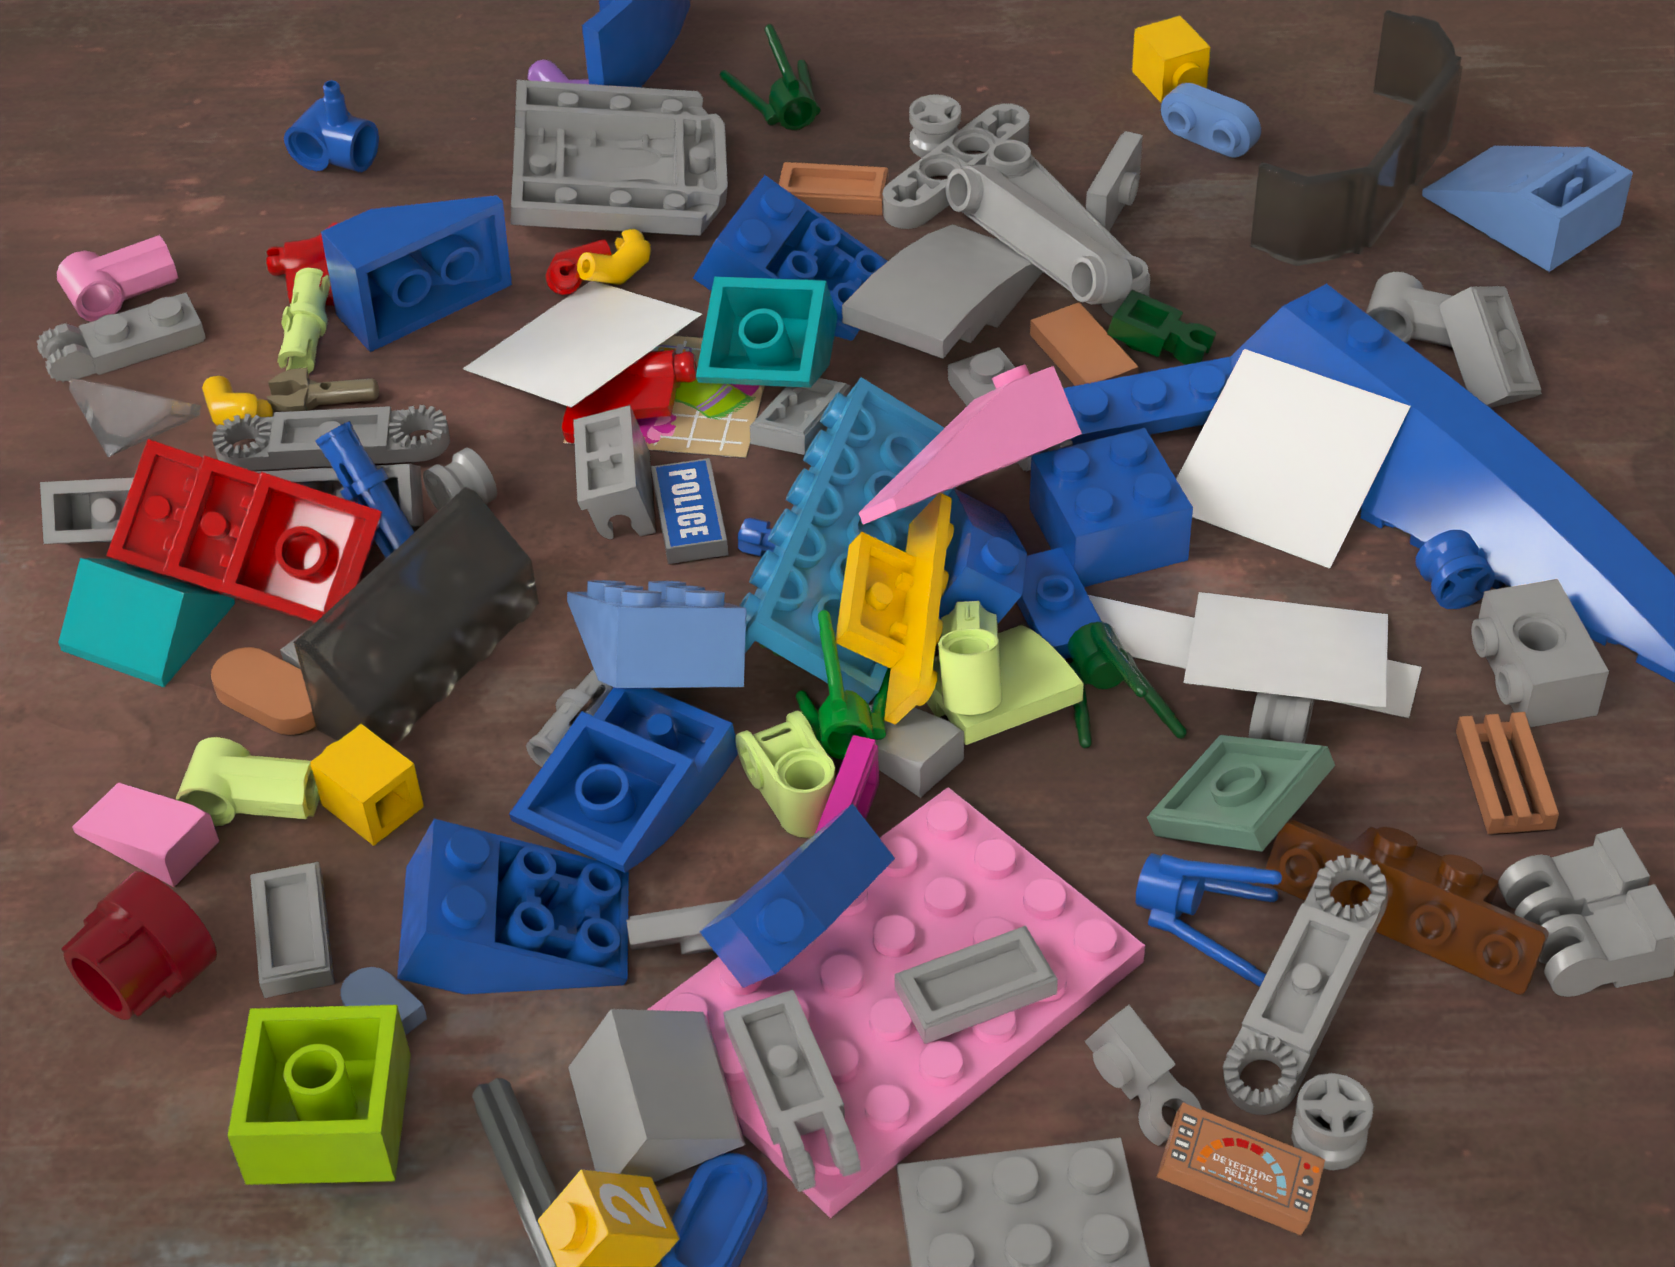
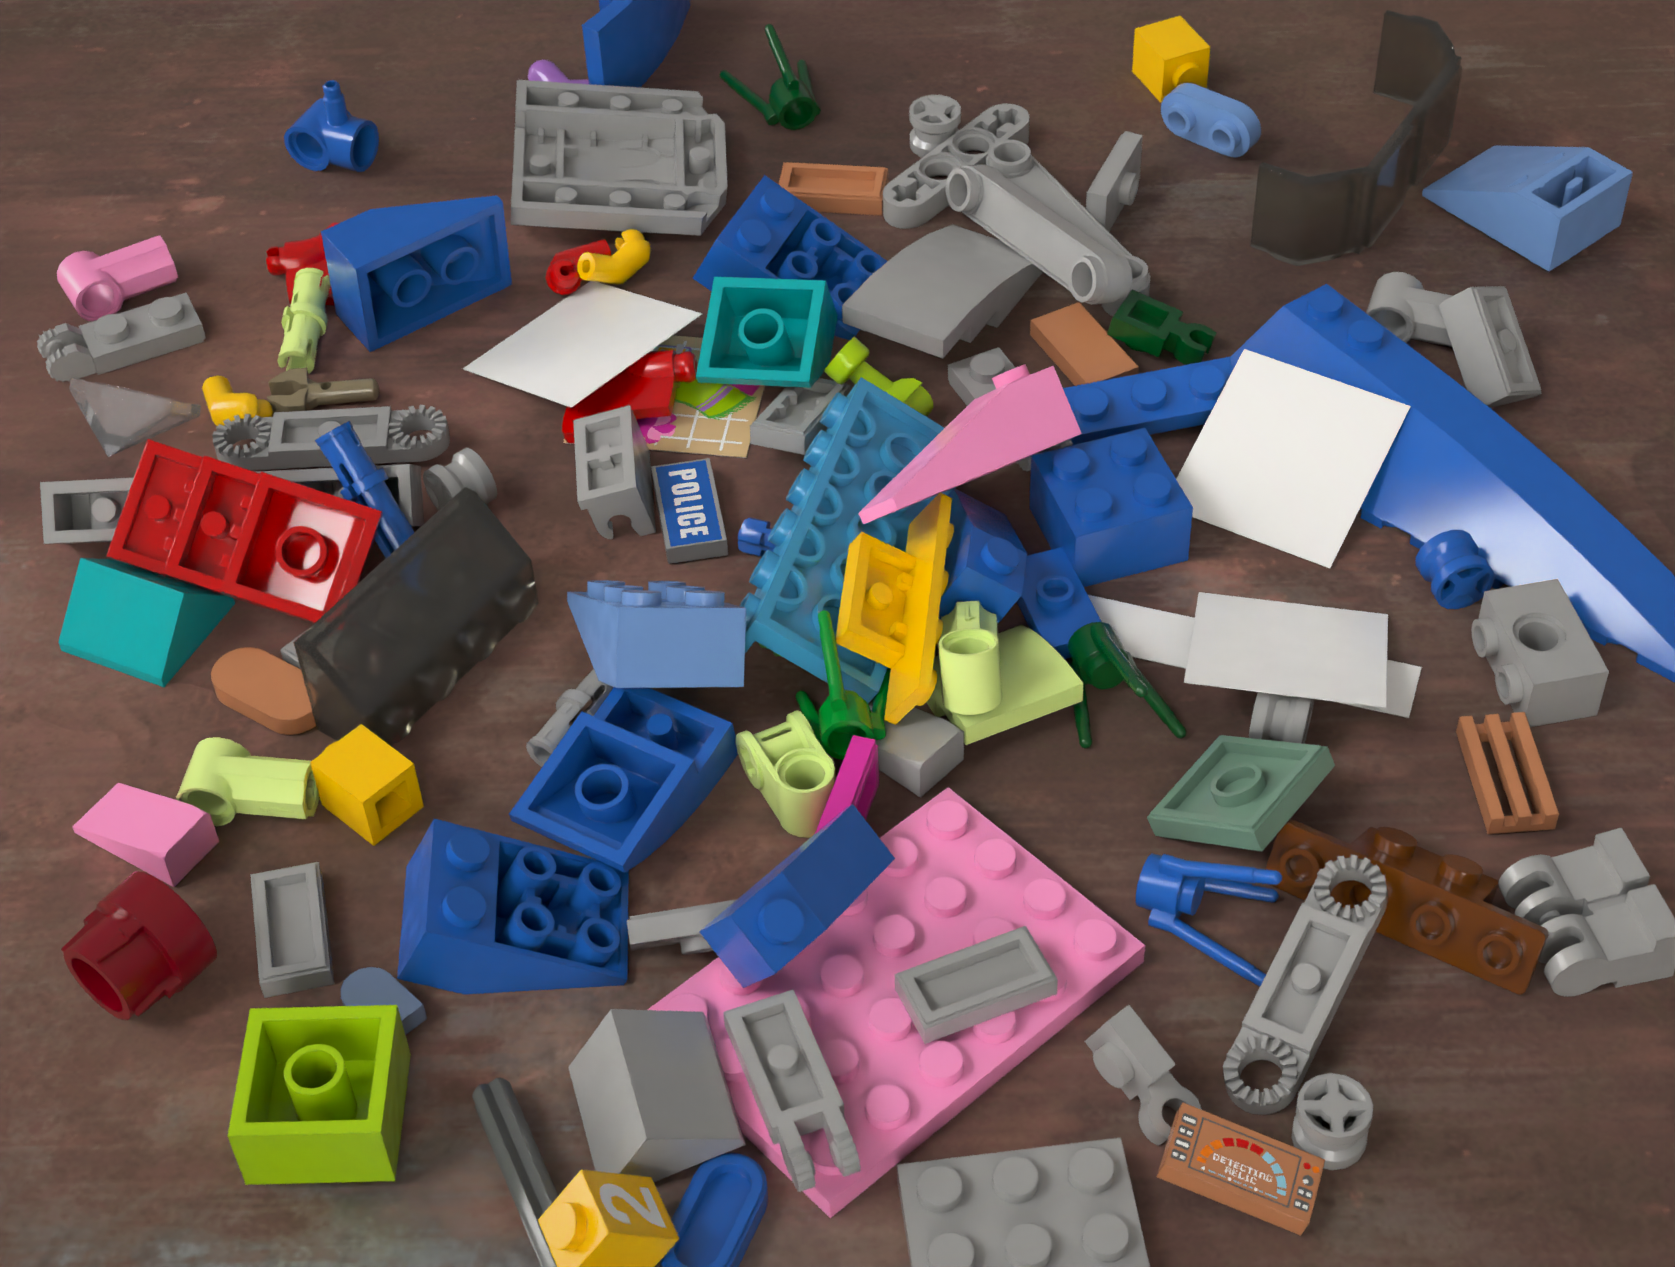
none -> lime leg [824,336,934,417]

